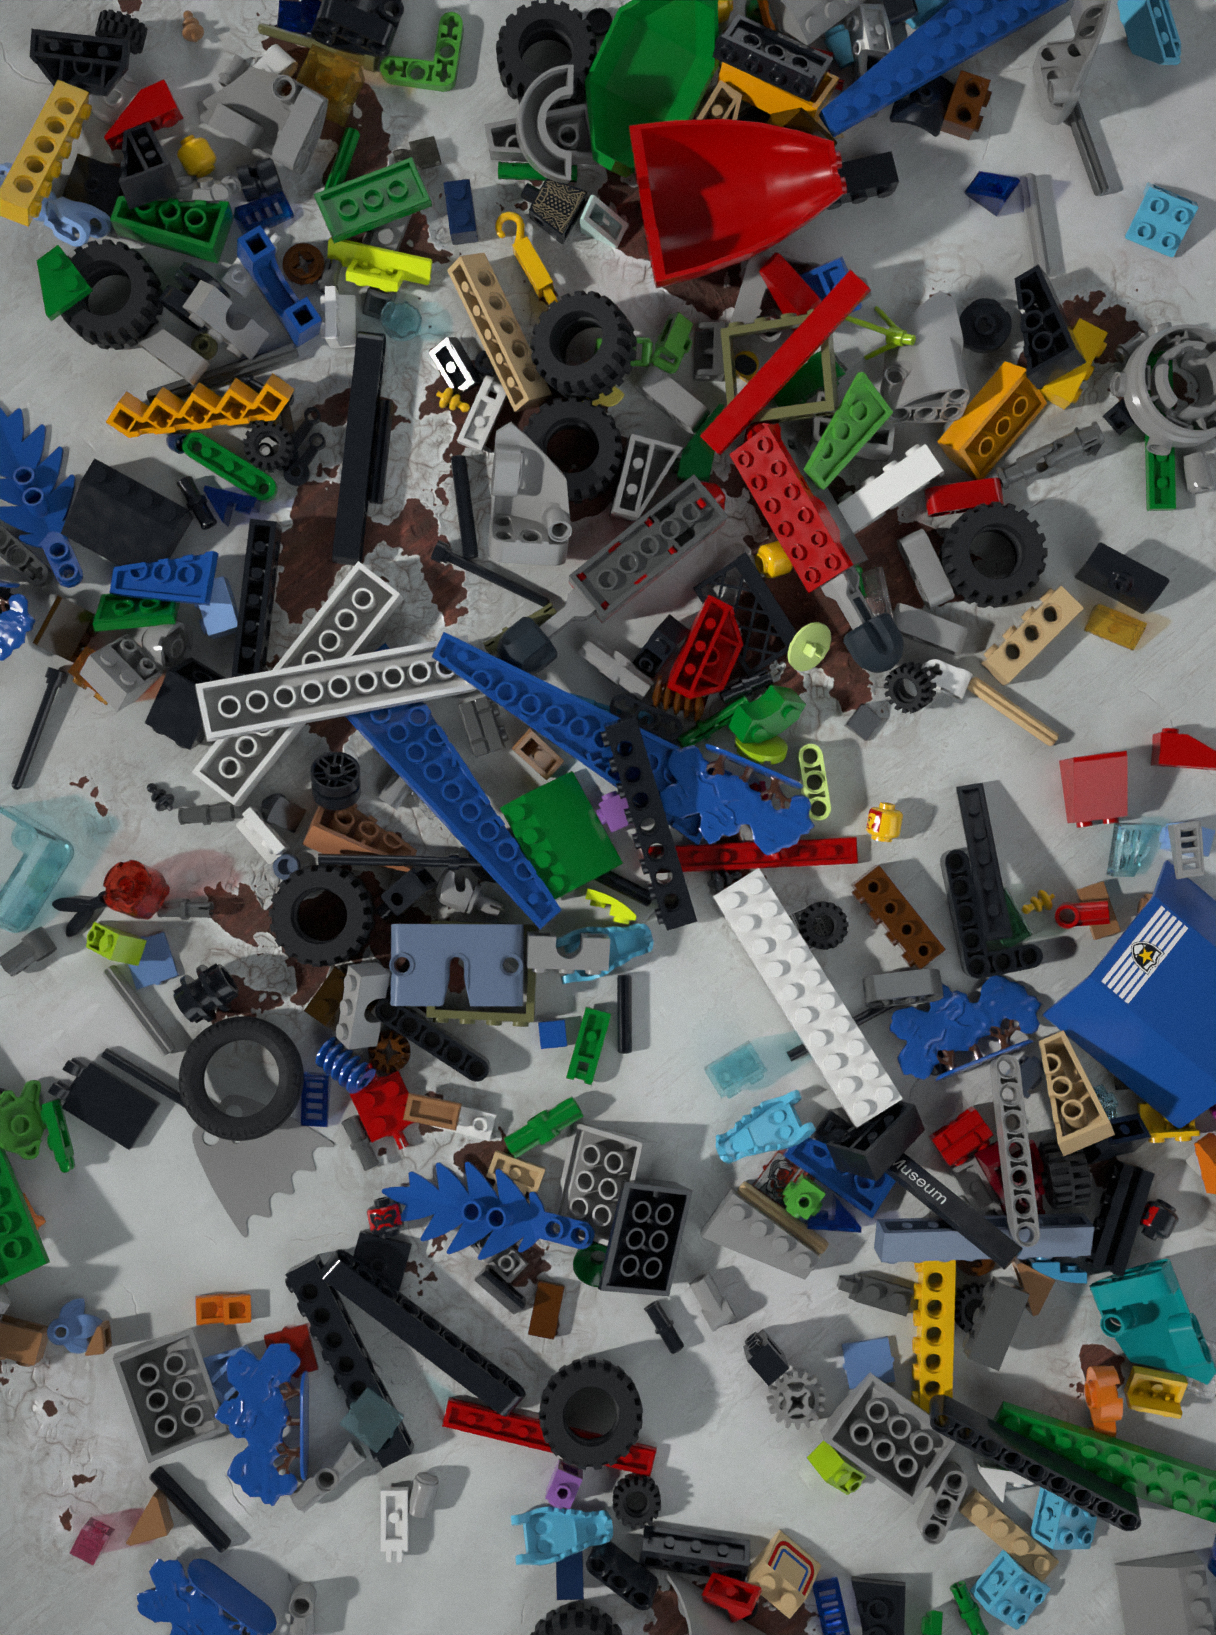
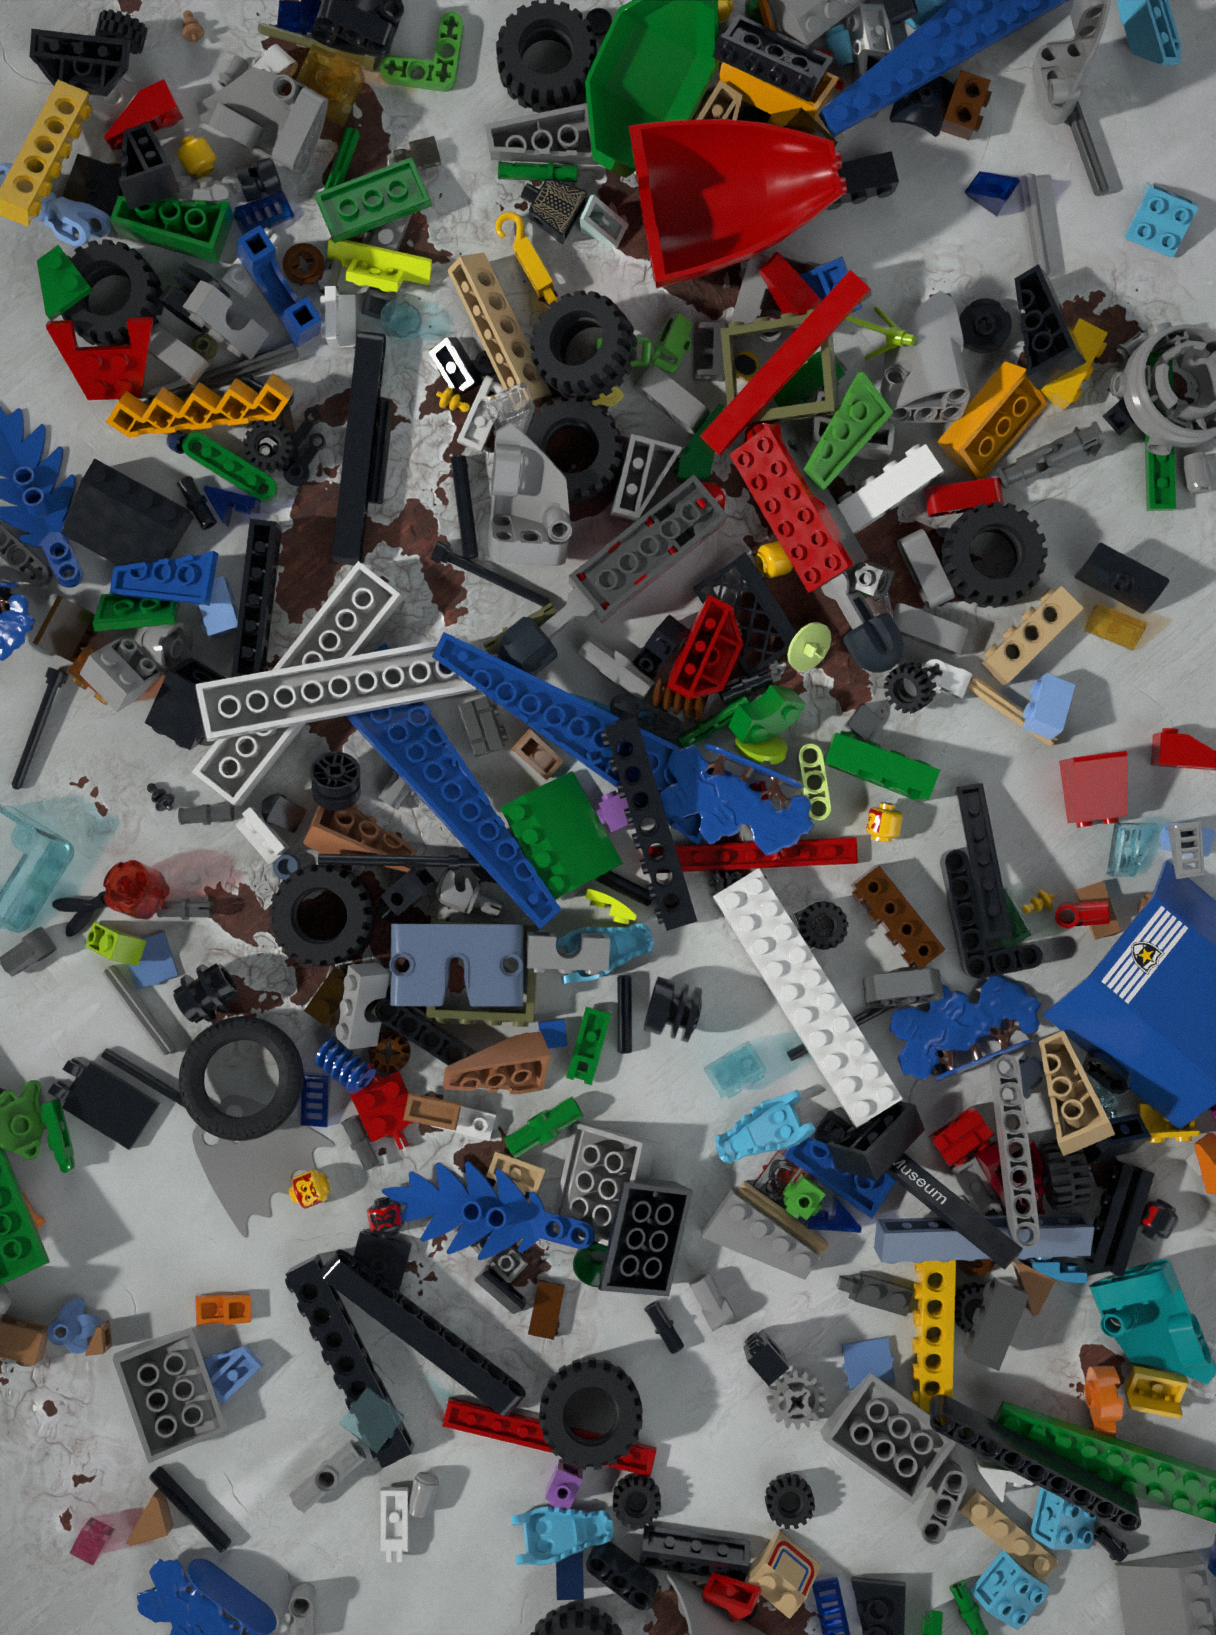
blue plant [214,1343,309,1506] -> none
clear red piece [264,1323,319,1378] -> none
dark blue brick [443,179,479,245] -> none
light grey brick [516,65,574,184] -> none
lime slope [807,1440,867,1495] -> none
none -> red wing [46,317,153,400]
none -> yellow head [289,1169,331,1209]
none -> nougat wedge [442,1031,551,1094]
none -> clear slope [483,381,535,438]
none -> black wheel [643,976,702,1043]
none -> black tyre [765,1473,815,1530]
none -> green wedge [823,730,941,802]
none -> dark grey brick [850,561,895,597]
none -> light blue brick [1022,673,1075,740]
none -> black beam [1083,1049,1131,1094]
none -> black pin [1093,1525,1129,1562]

